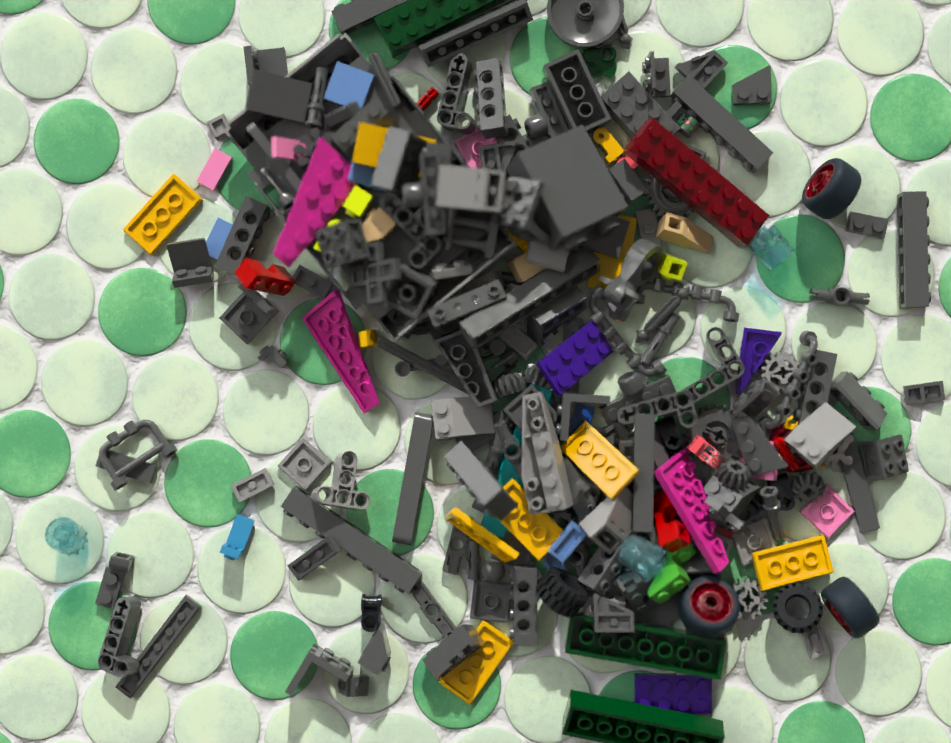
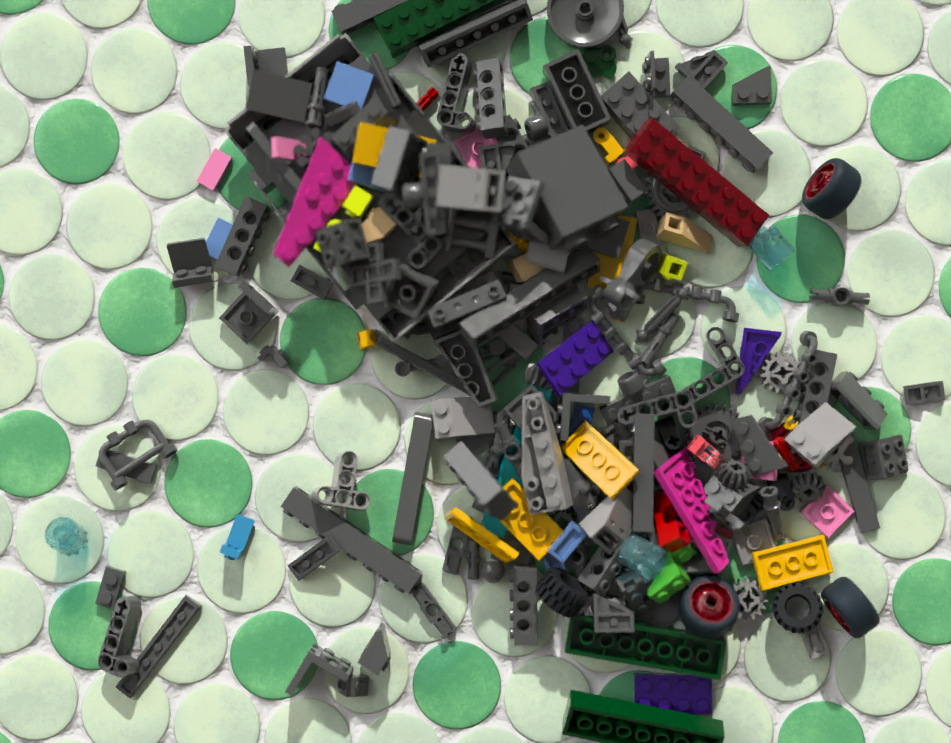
dark grey brick [109,552,135,573] -> none
yellow tile [123,173,203,256] -> none
light grey tile [207,114,229,140] -> none
light grey plate [231,468,275,502] -> none
red arch [234,258,296,296] -> none
hinge [261,167,295,210] -> none
light grey tile [277,437,332,491] -> none
dark pink wing [302,289,380,413] -> none
black piece [361,594,382,632] -> none
dark grey wedge [423,624,486,679] -> none
light grey plate [428,260,472,279] -> none
yellow tile [439,620,514,705] -> none
dark grey tile [470,580,512,623] -> none
dark grey gear [493,372,526,398] -> none
leg [666,100,700,138] -> none
dark grey bracket [732,377,780,418] -> none
dark grey plate [845,212,889,239] -> none
dark grey brick [897,191,931,308] -> none

